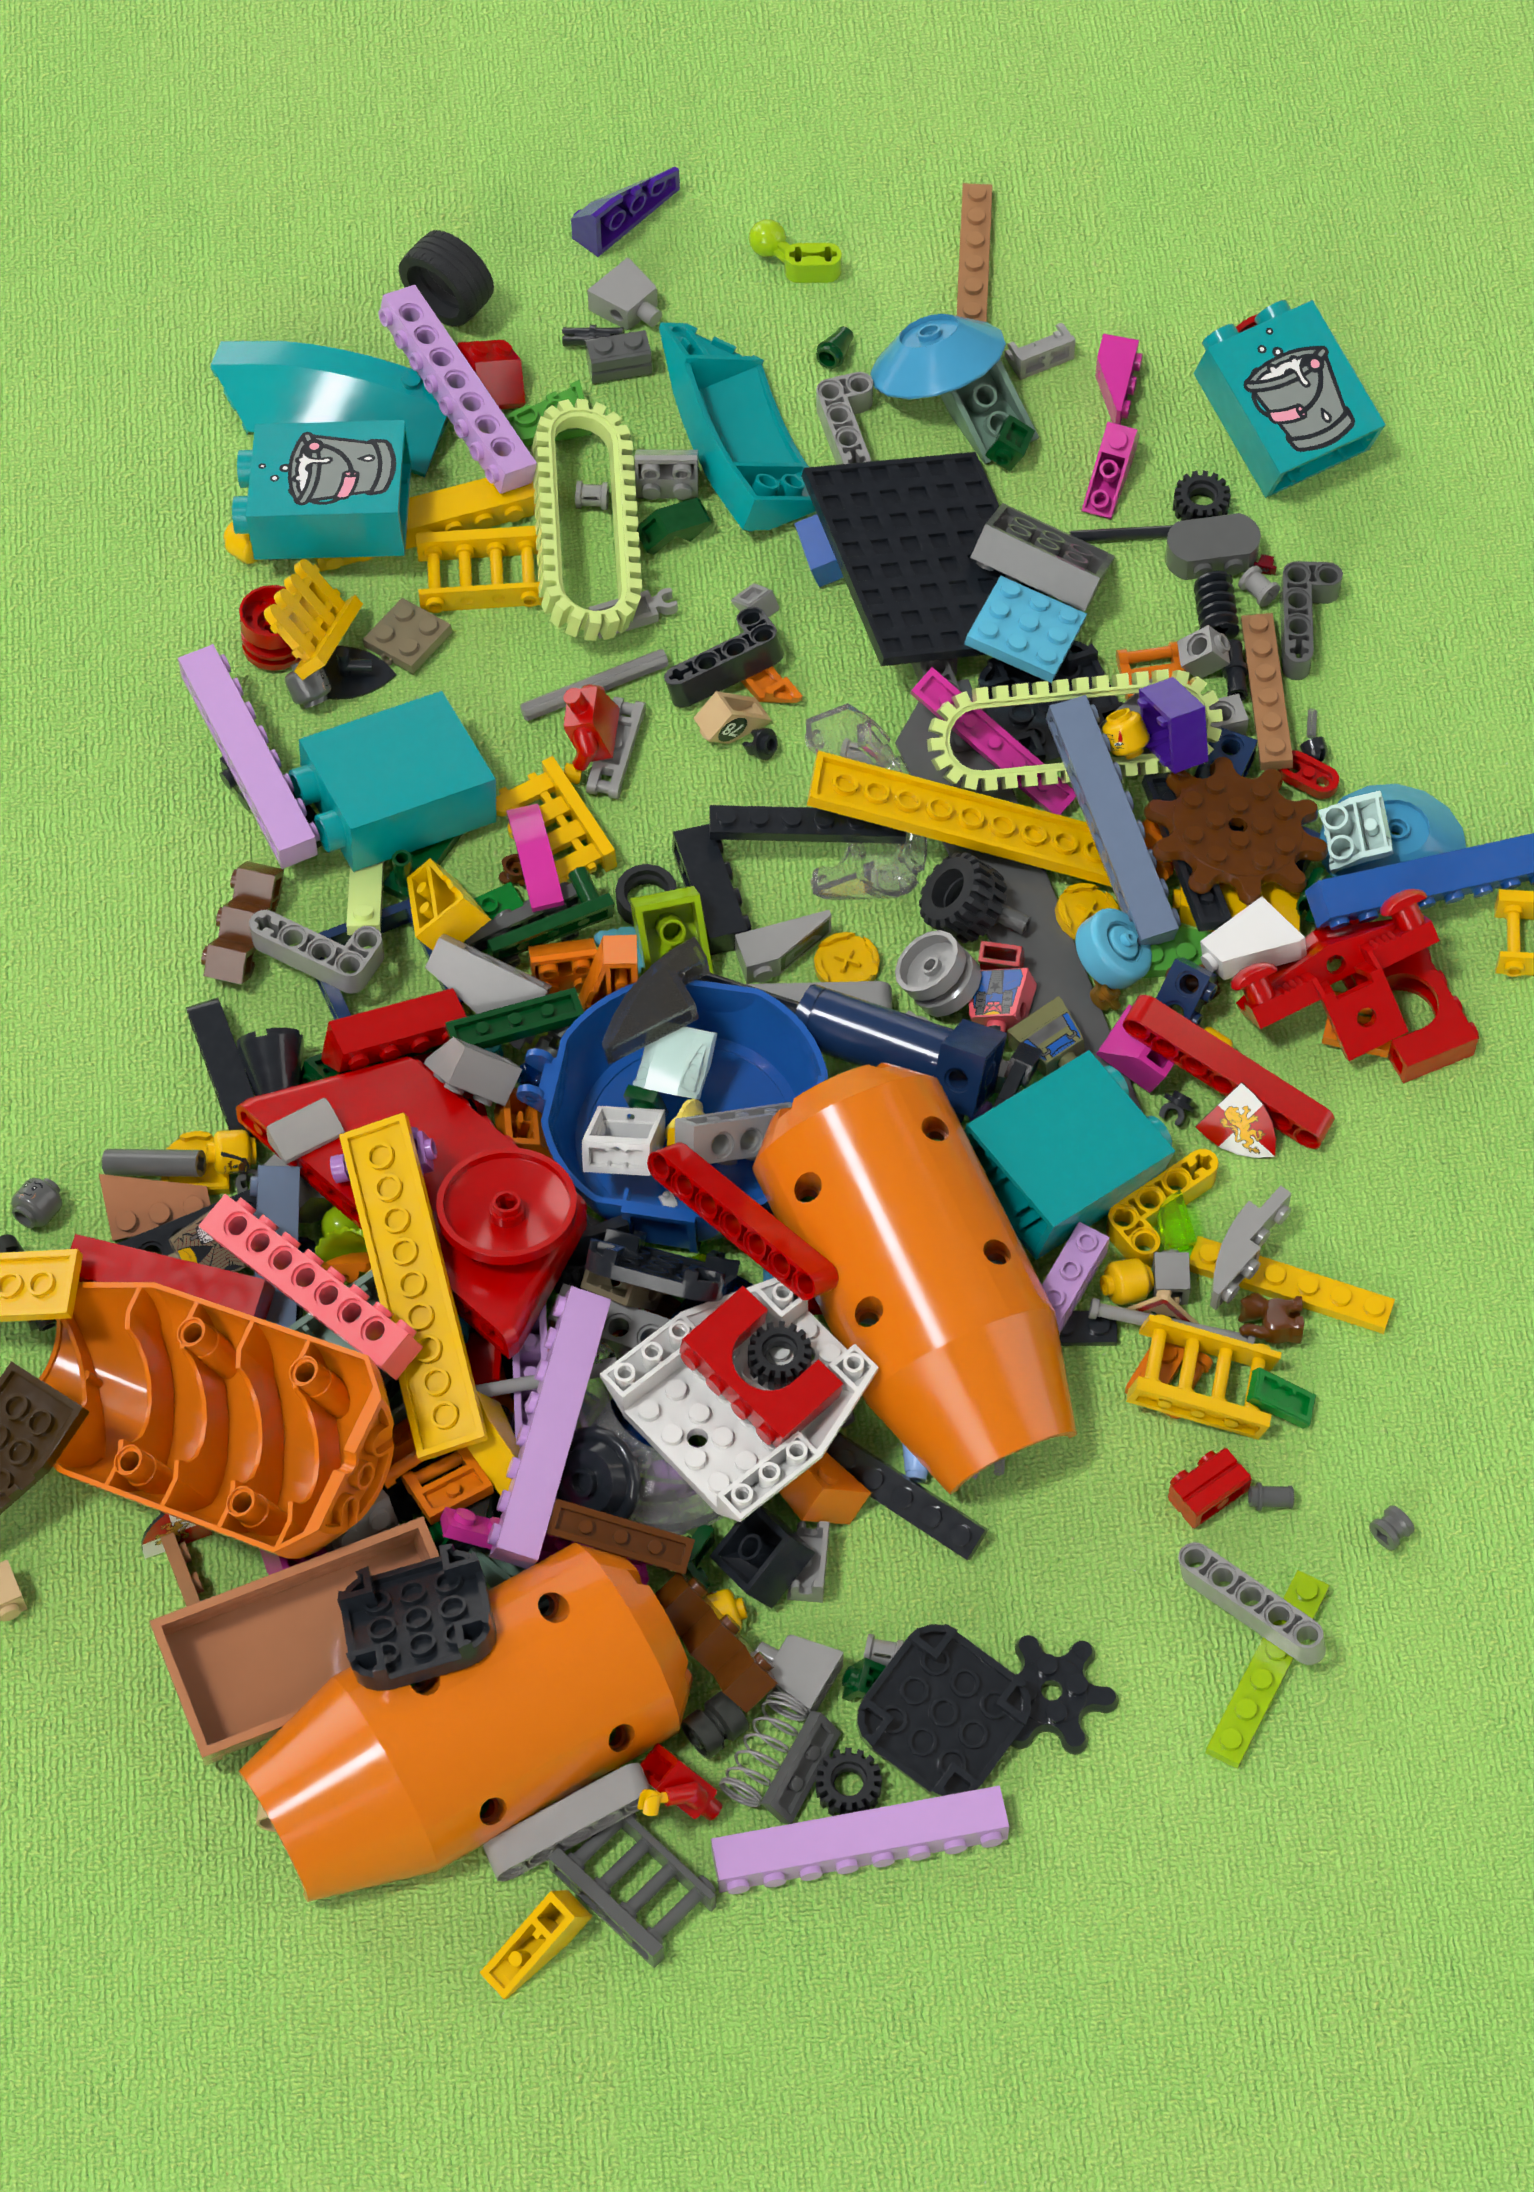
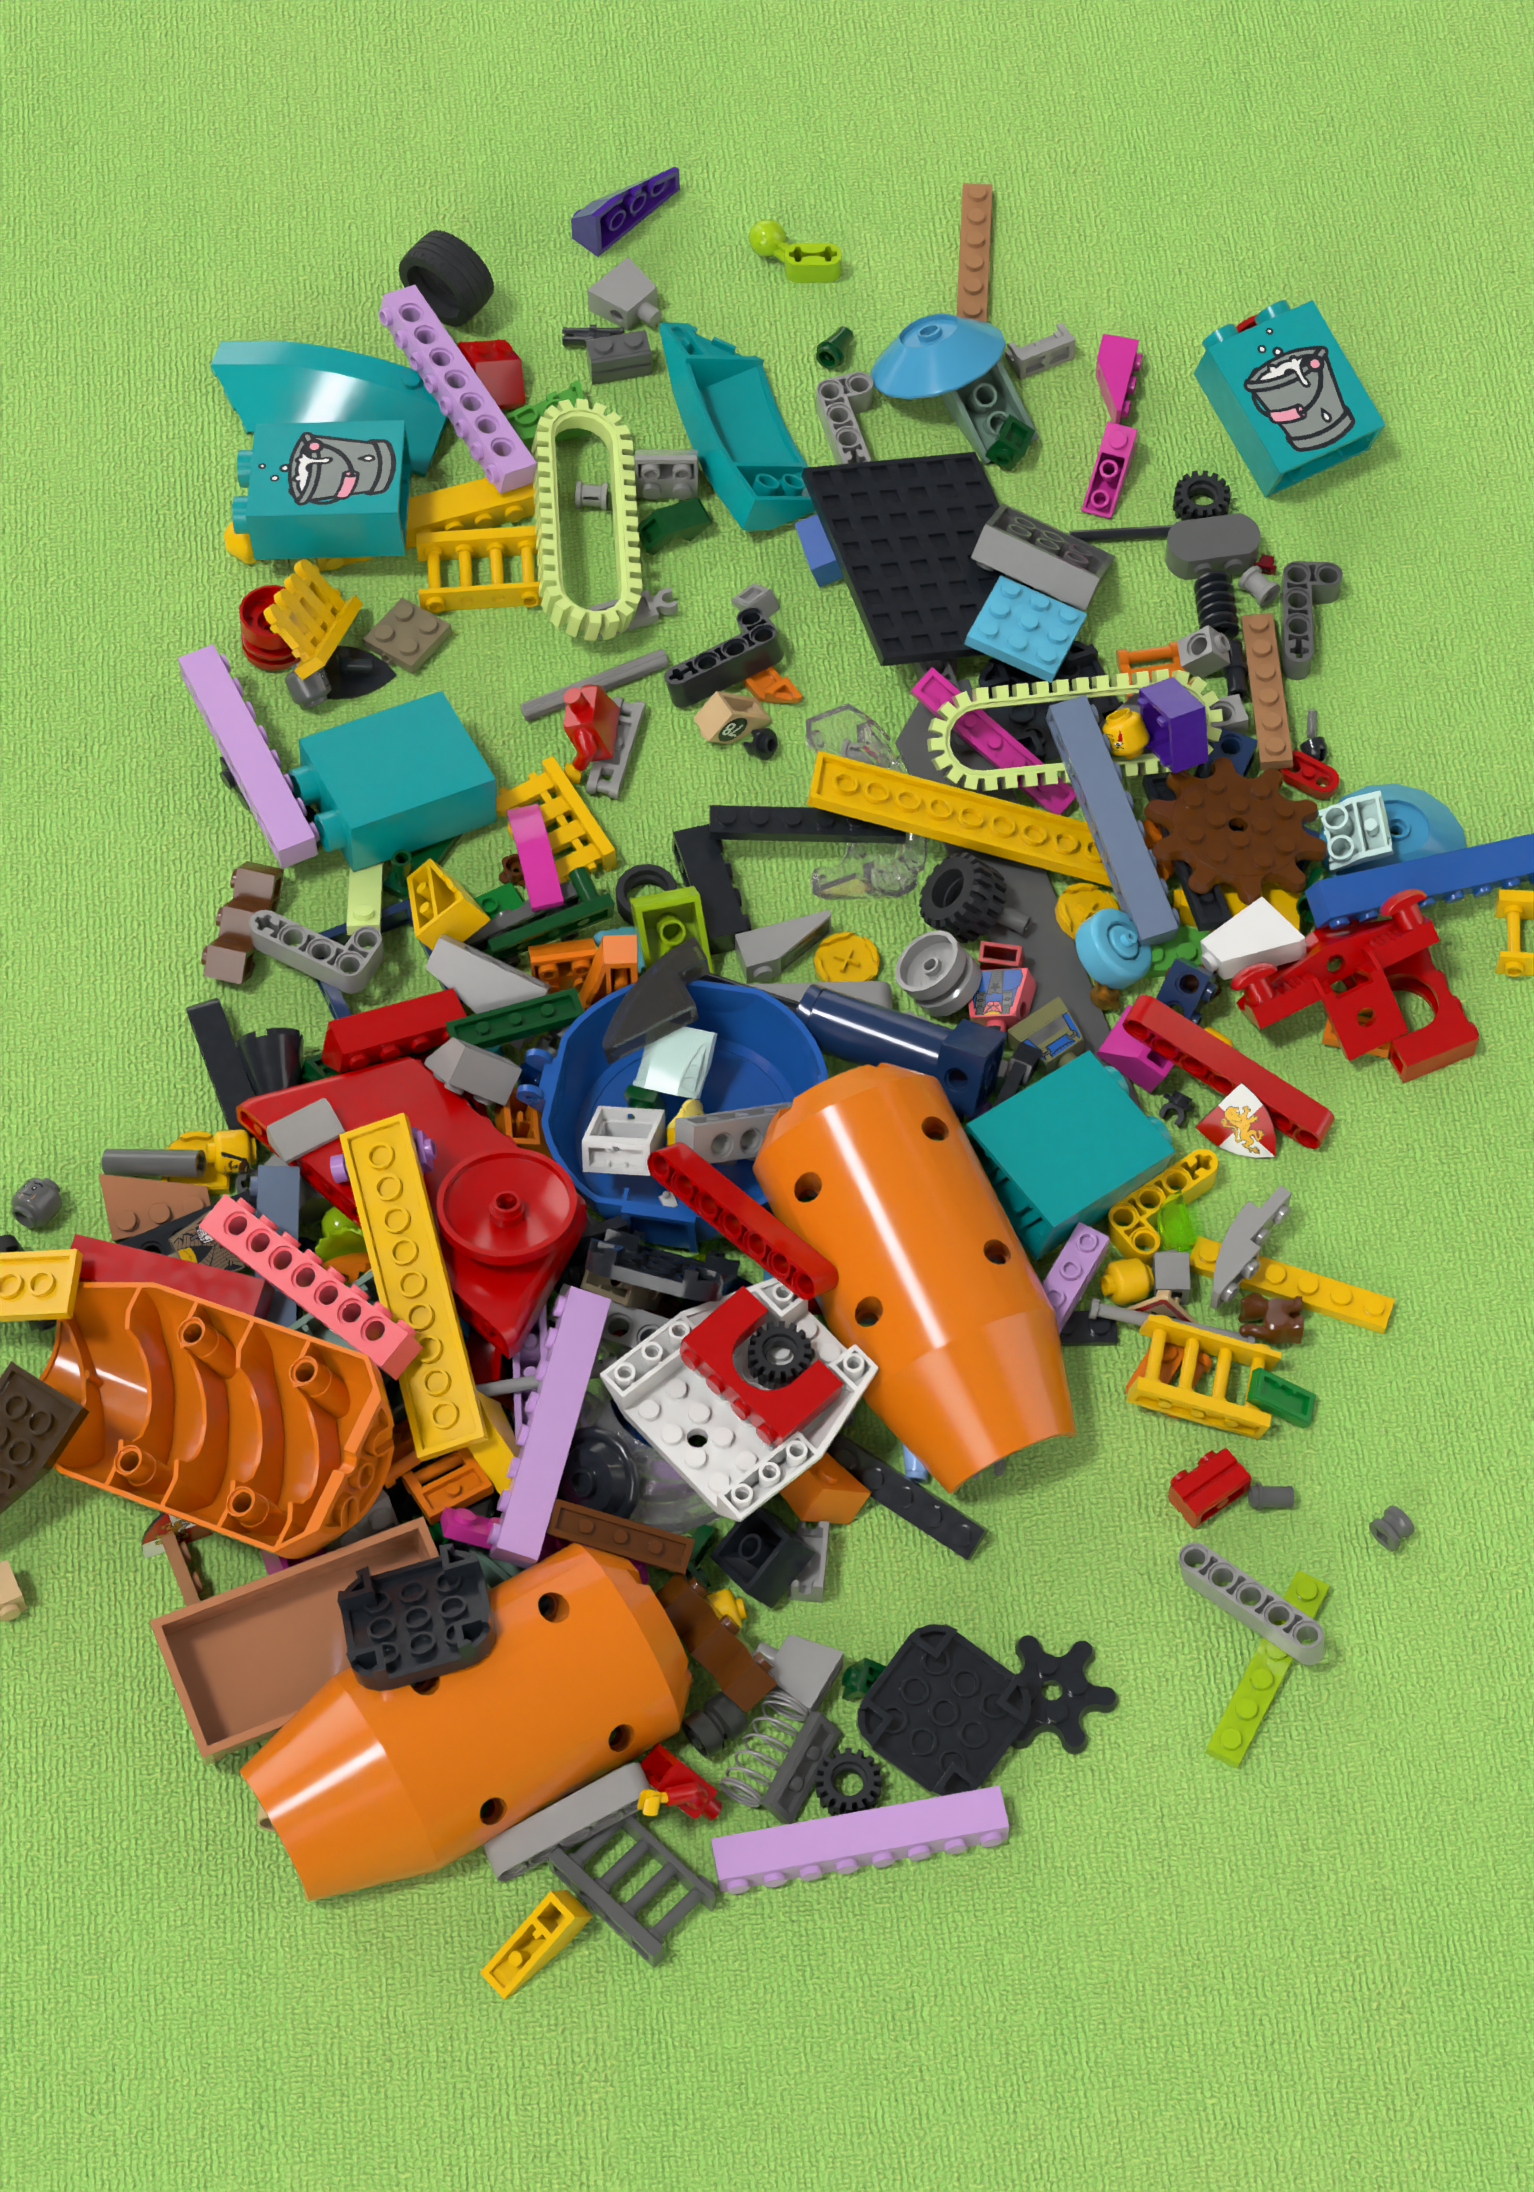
light grey bush [863,1634,904,1666] -> none

